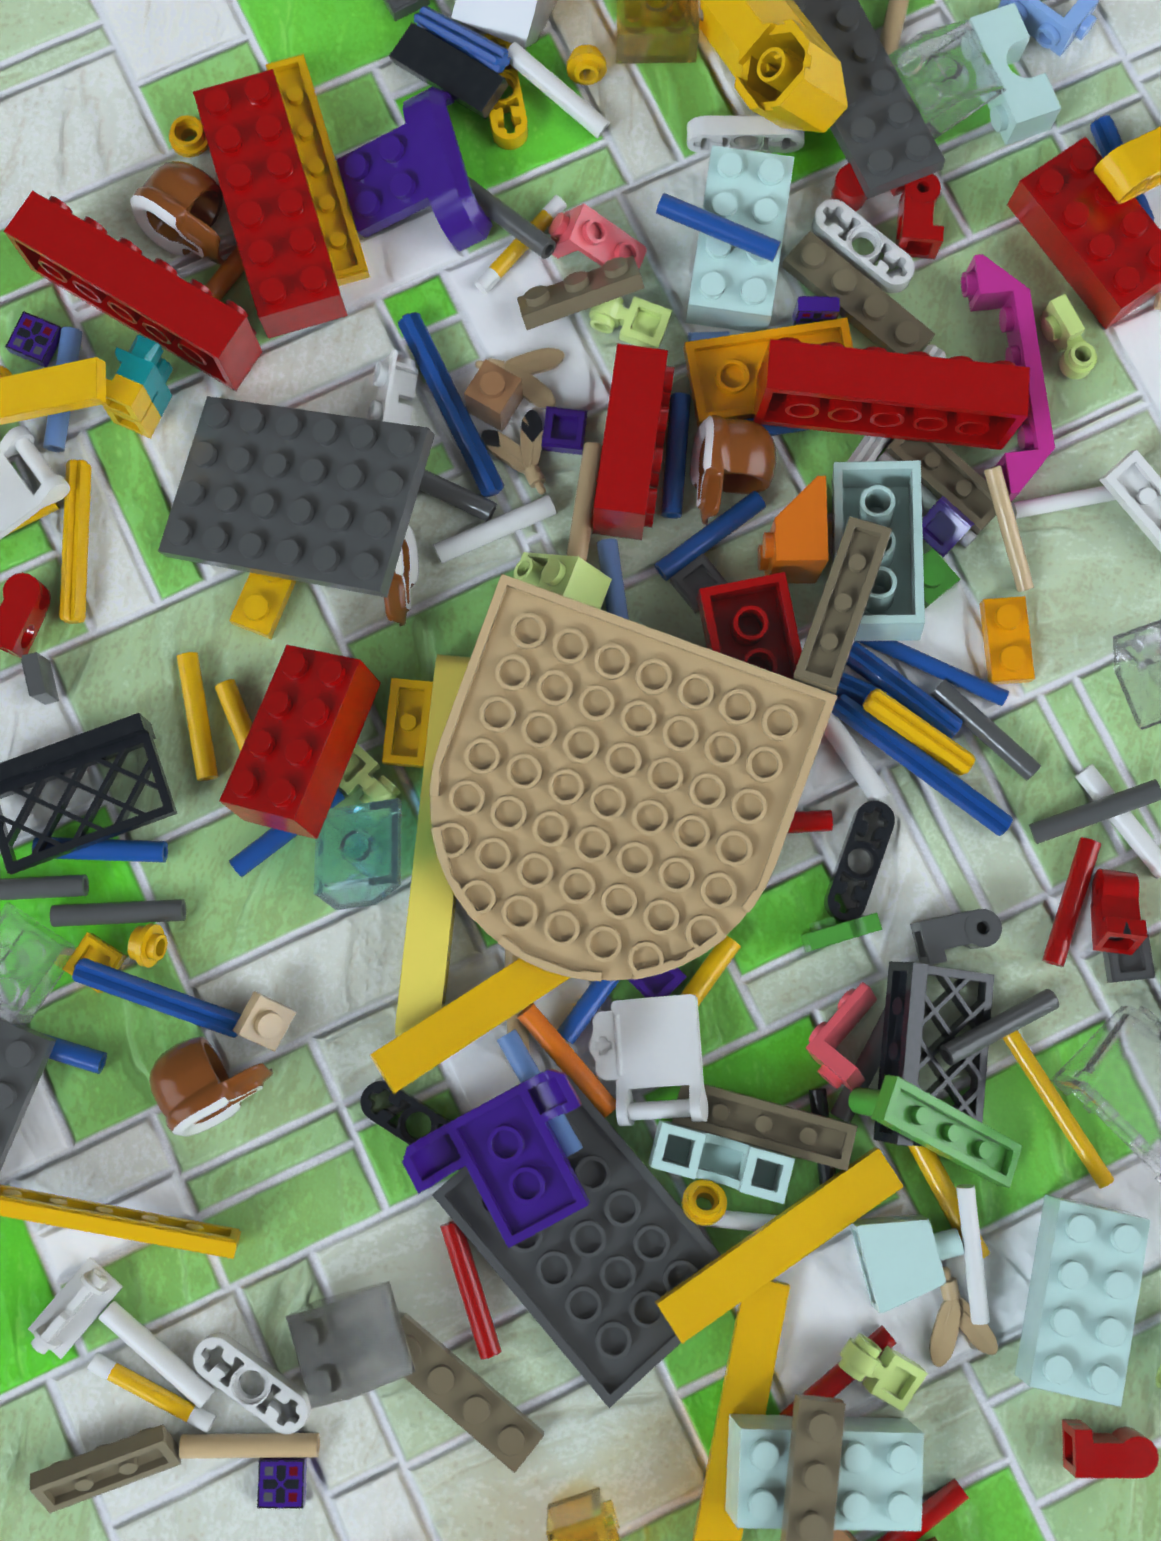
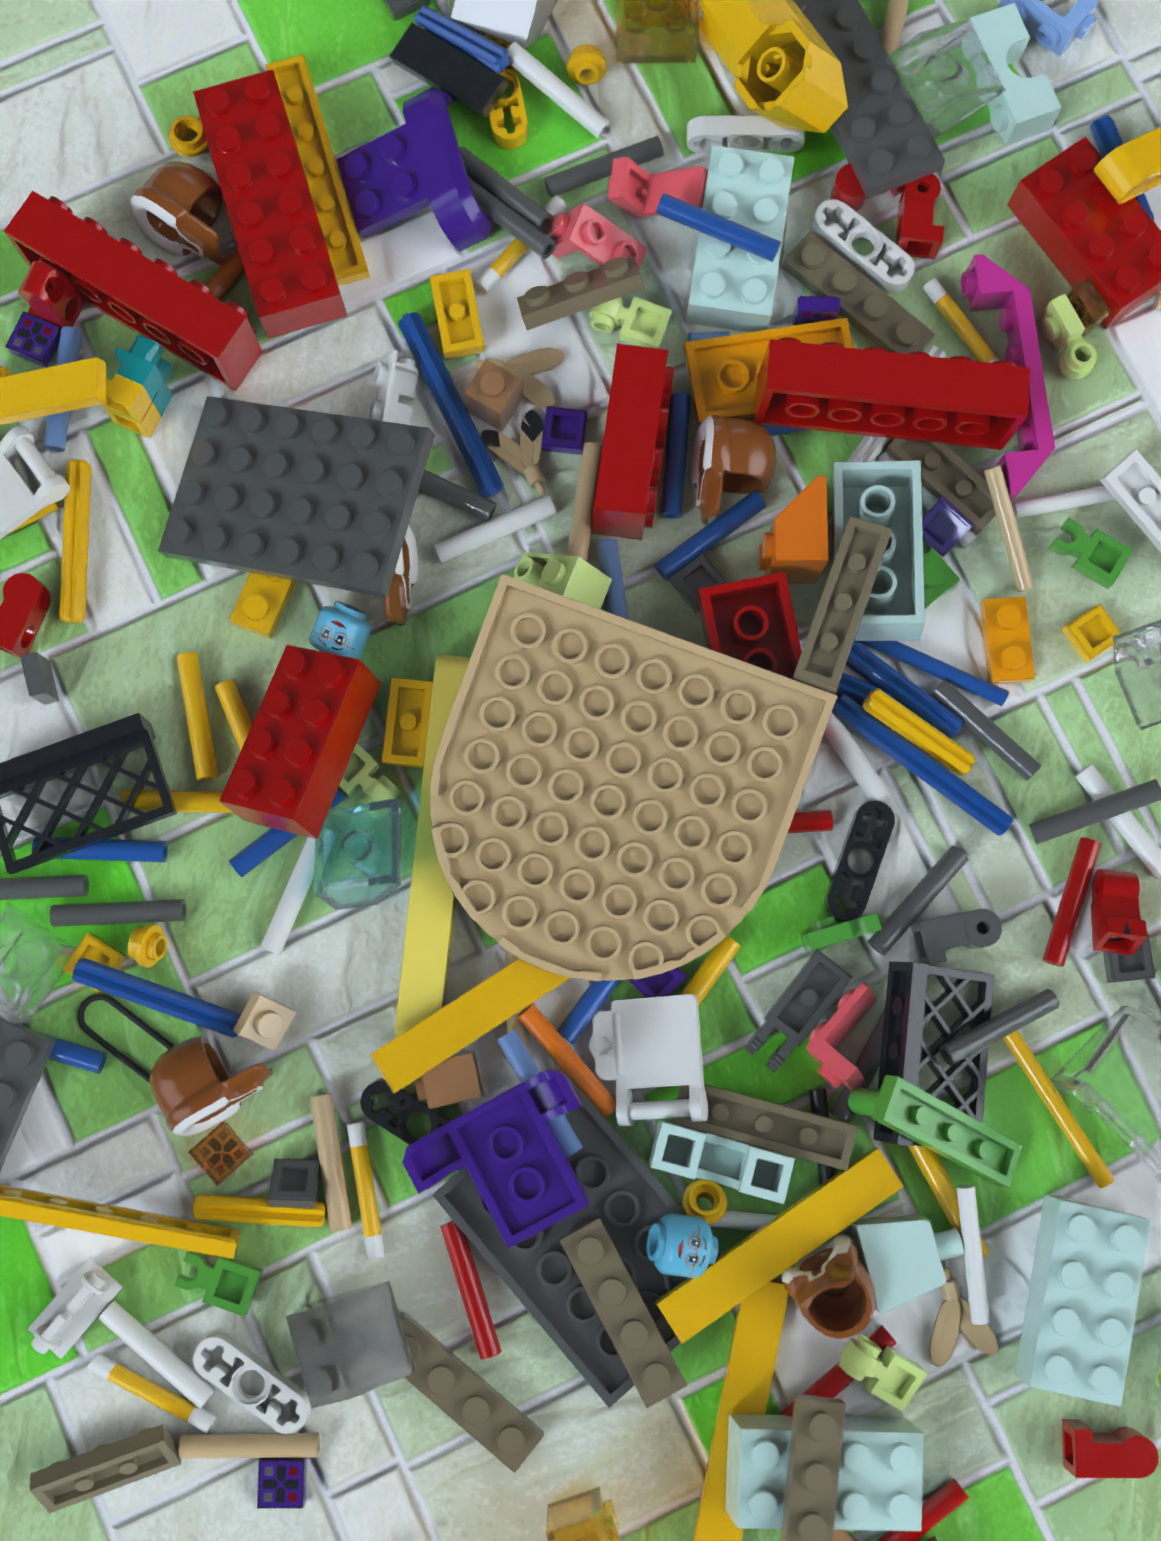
none -> red leg [18,261,85,328]
none -> black piece [77,994,174,1083]
none -> yellow piece [121,789,235,814]
none -> bright green plate [174,1251,264,1317]
none -> clear orange tile [188,1121,253,1186]
none -> yellow axle [192,1194,327,1228]
none -> white piece [260,830,332,955]
none -> dark grey tile [268,1159,320,1208]
none -> medium azure head [309,601,372,659]
none -> tan piece [310,1093,352,1232]
none -> yellow bar [347,1121,385,1260]
none -> medium nougat brick [415,1052,484,1109]
none -> yellow plate [429,269,485,359]
none -> dark grey piece [459,146,553,232]
none -> dark grey piece [544,136,664,198]
none -> dark tan plate [559,1216,687,1408]
none -> coral bracket [608,157,708,219]
none -> medium azure head [647,1214,718,1278]
none -> dark grey hinge [744,949,853,1072]
none -> dark orange piece [781,1235,876,1339]
none -> dark grey piece [867,846,969,956]
none -> yellow bar [923,278,1000,363]
none -> bright green plate [1048,518,1134,589]
none -> yellow tile [1061,603,1125,663]
none -> clear orange tile [1066,278,1111,337]

